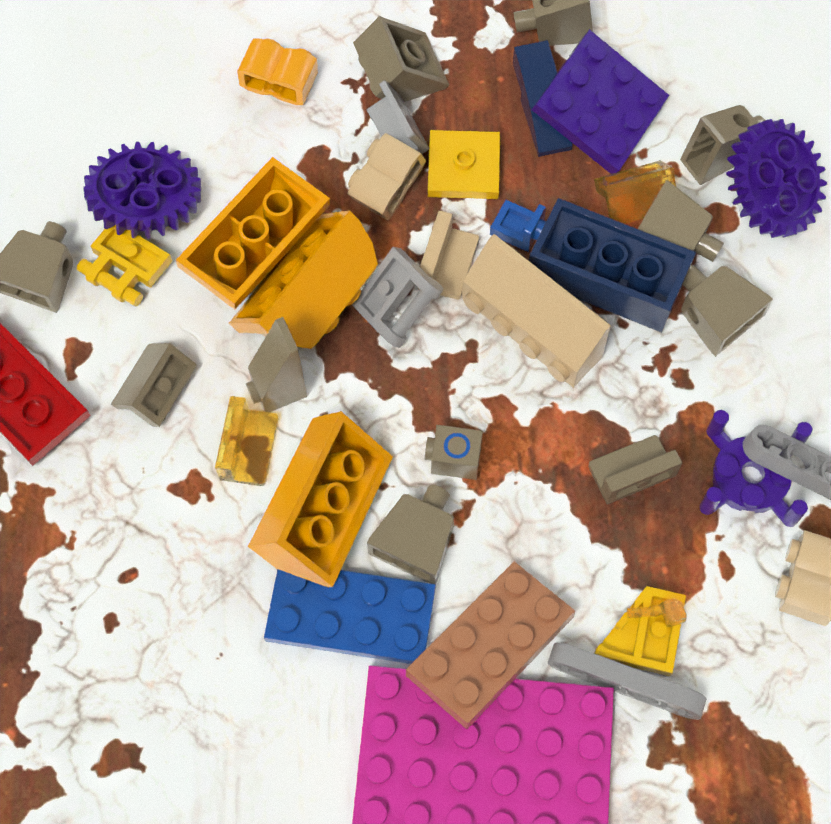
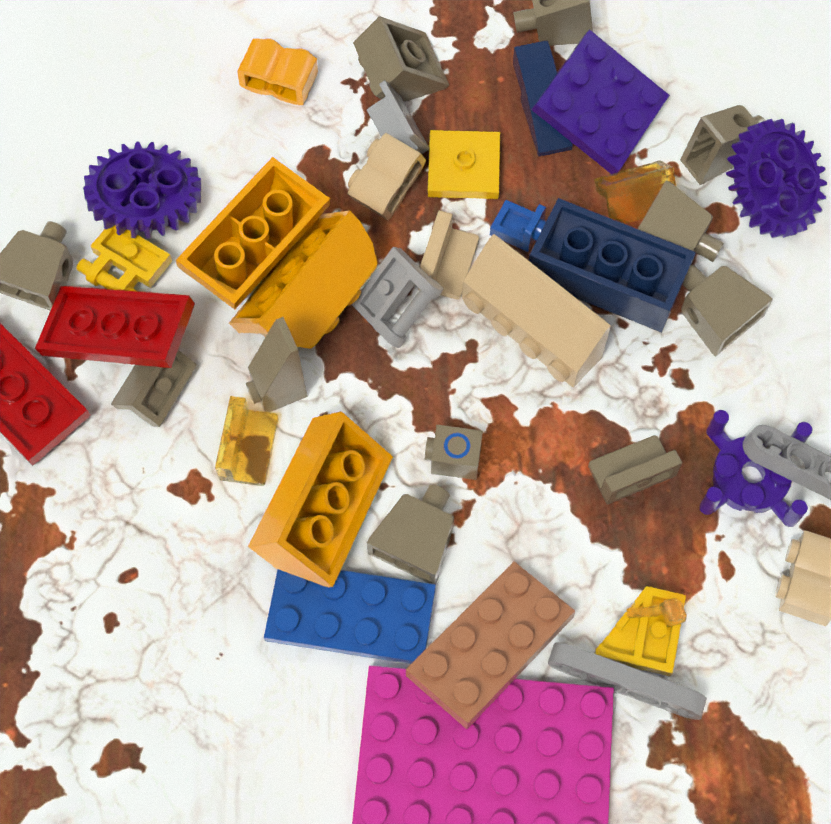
none -> red plate [35,286,195,368]

